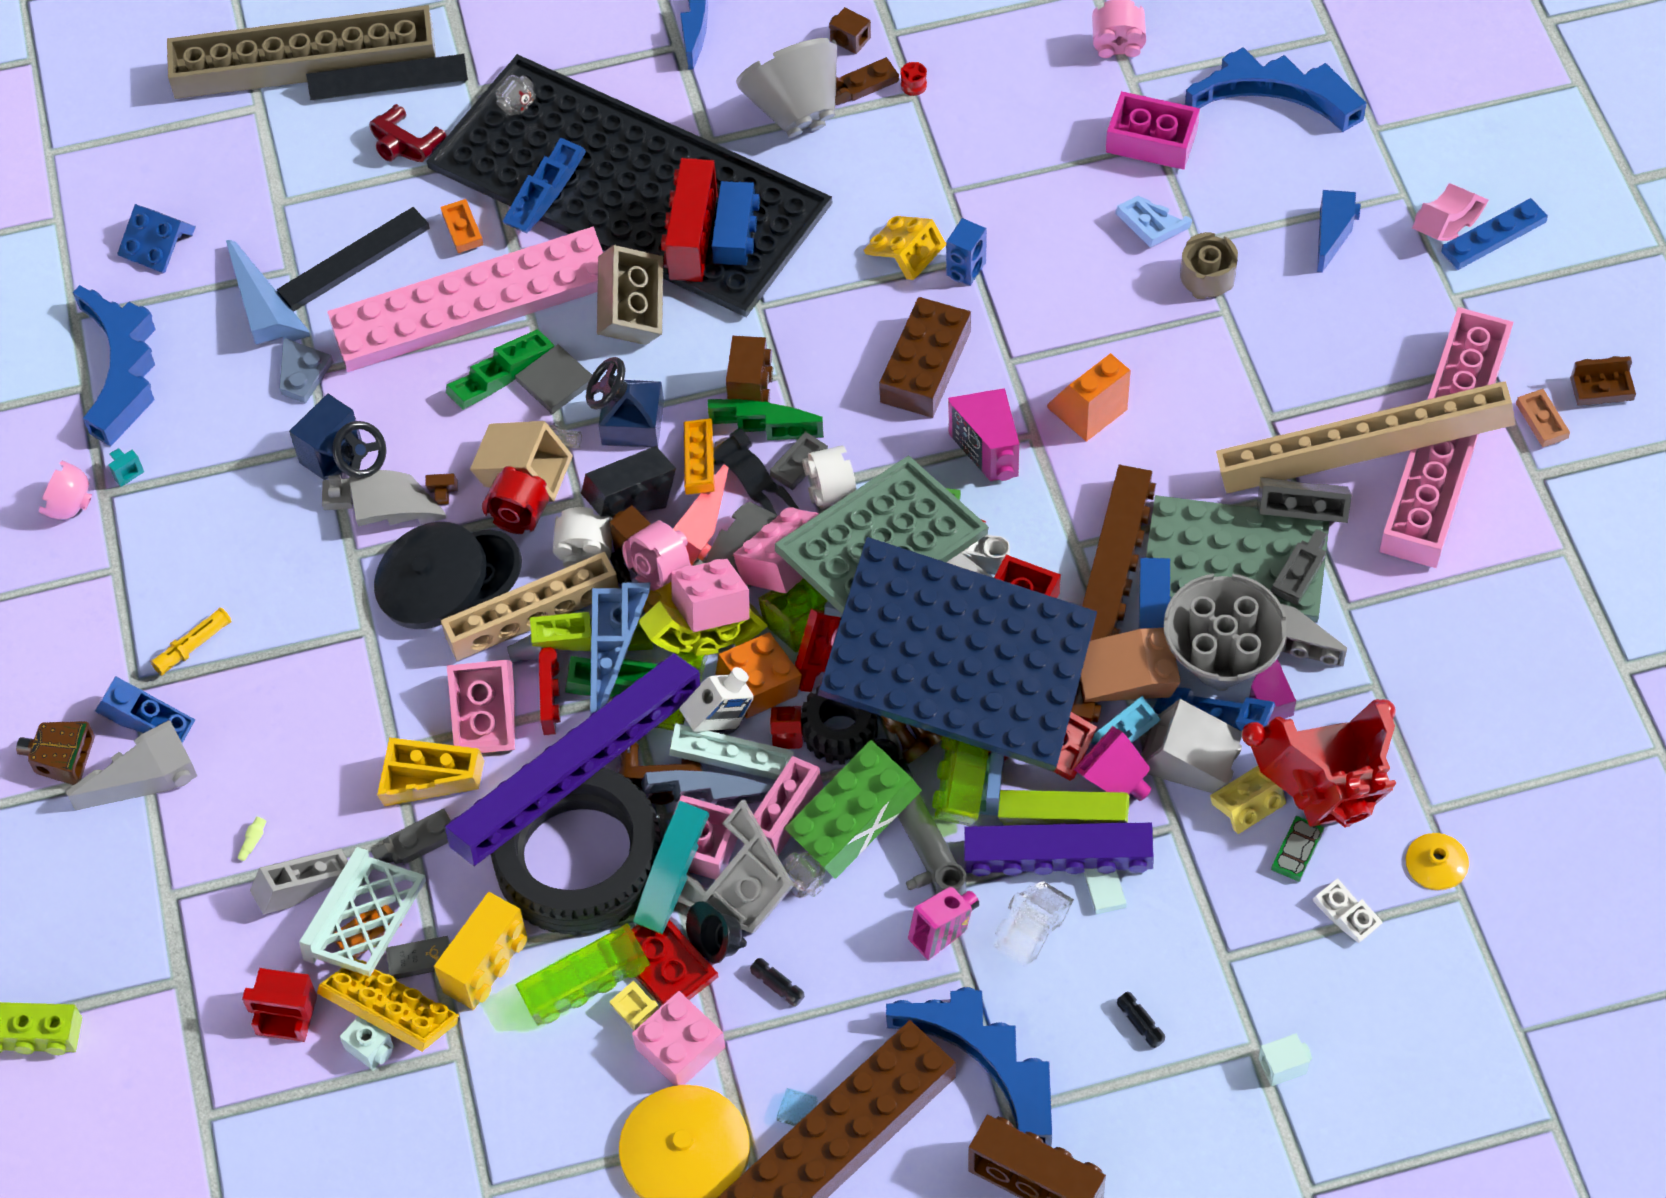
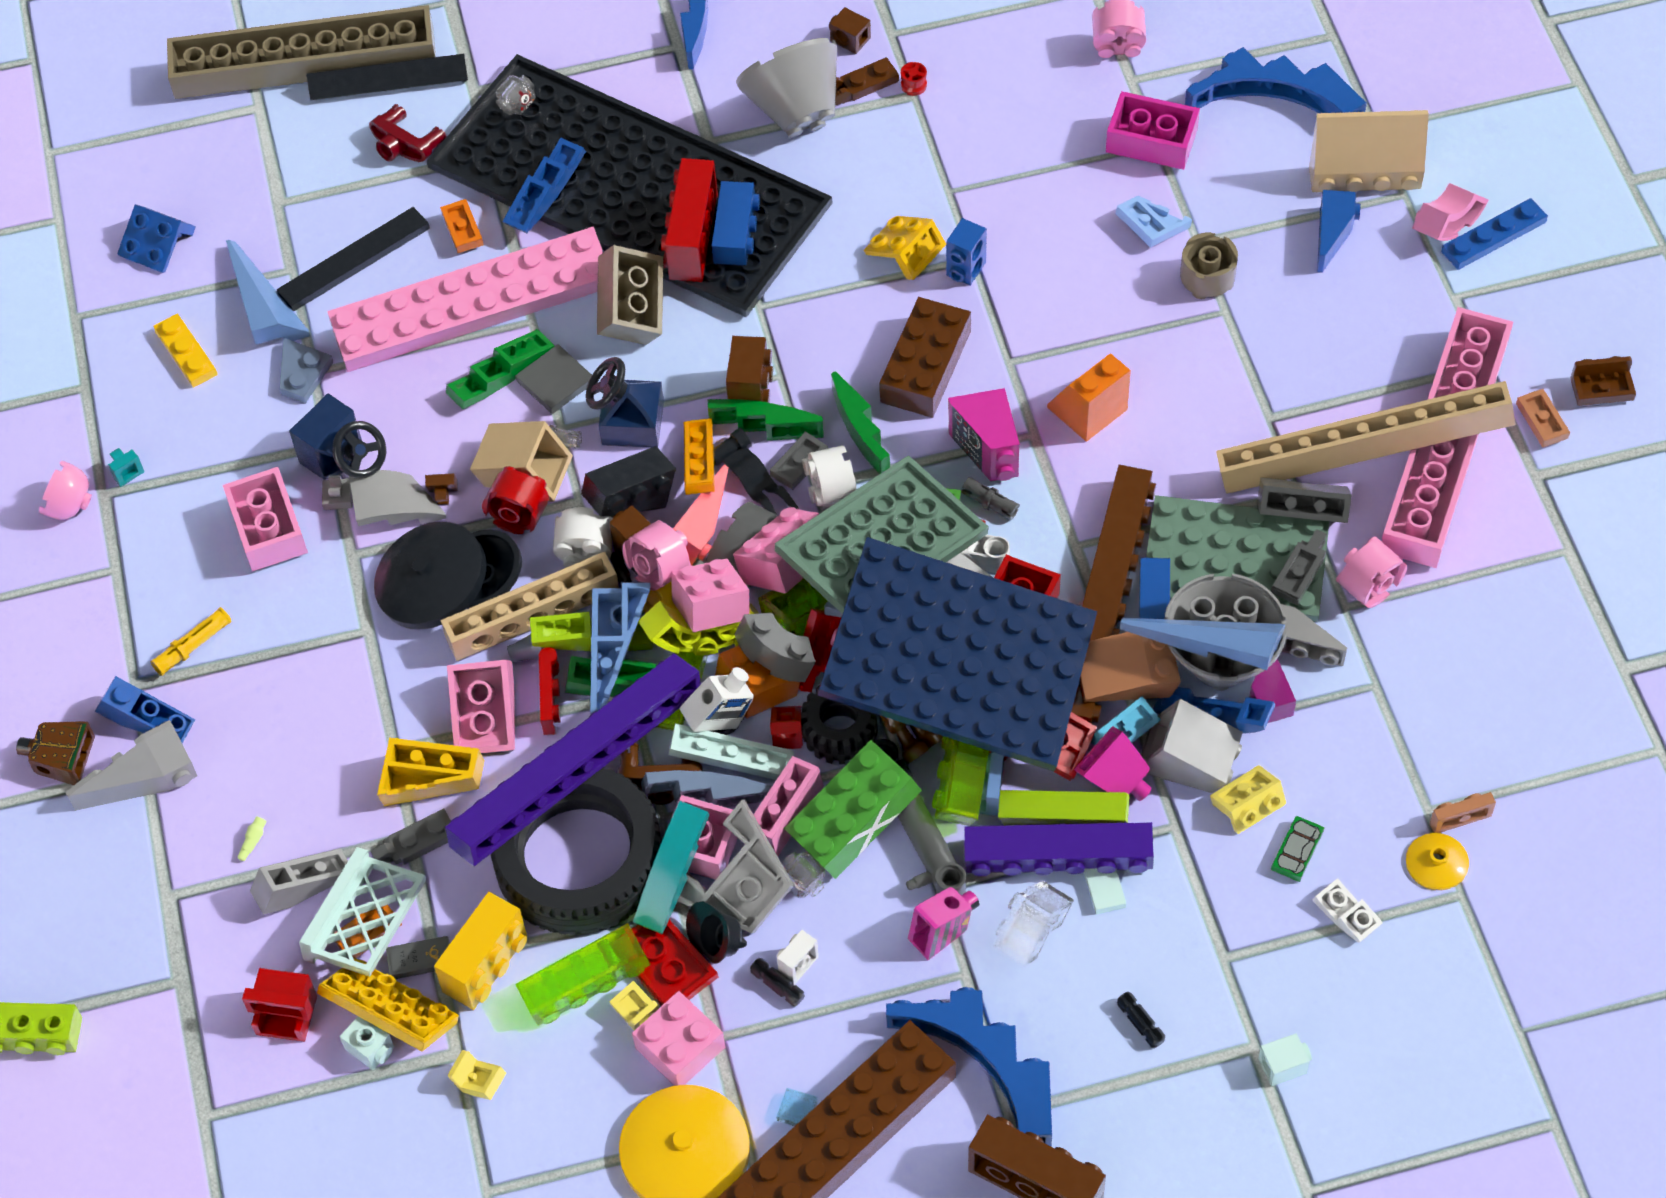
blue arch [73,285,156,447] -> none
red piece [1242,699,1396,828] -> none
none -> yellow plate [153,313,218,388]
none -> bright pink brick [223,467,308,572]
none -> light yellow bracket [448,1050,507,1100]
none -> dark grey brick [734,613,815,682]
none -> white piece [777,930,819,985]
none -> green slope [831,371,890,474]
none -> dark grey pin [961,477,1020,520]
none -> medium blue wedge [1120,618,1285,670]
none -> tan slope [1309,110,1429,192]
none -> bright pink brick [1336,536,1407,608]
none -> nougat plate [1430,792,1496,833]

